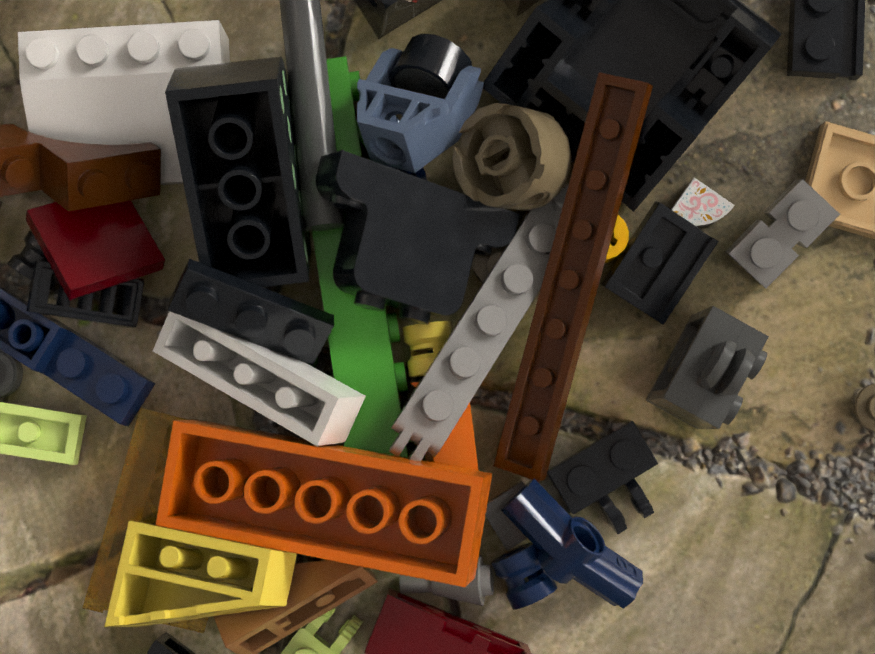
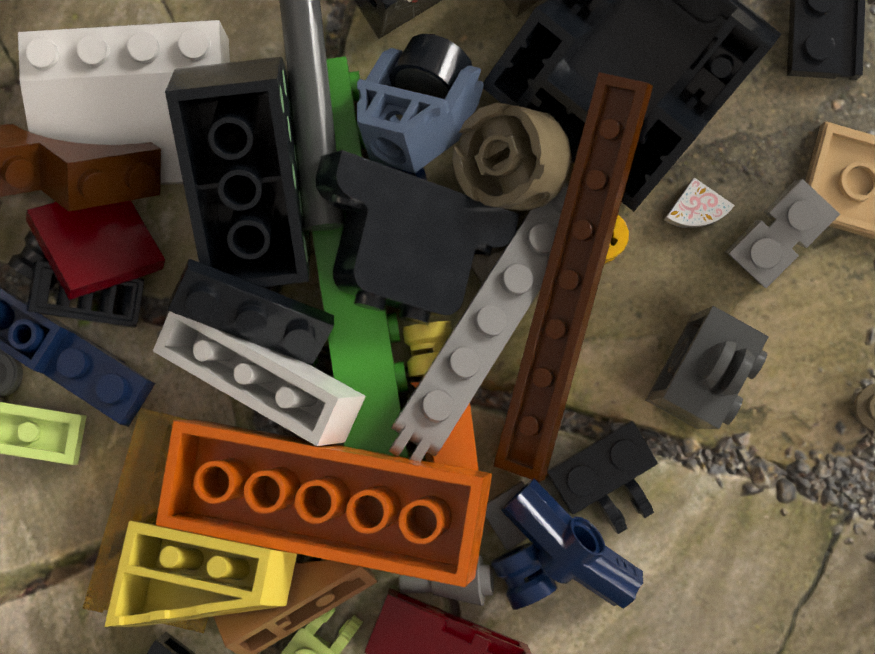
black plate [601,201,719,325] -> none

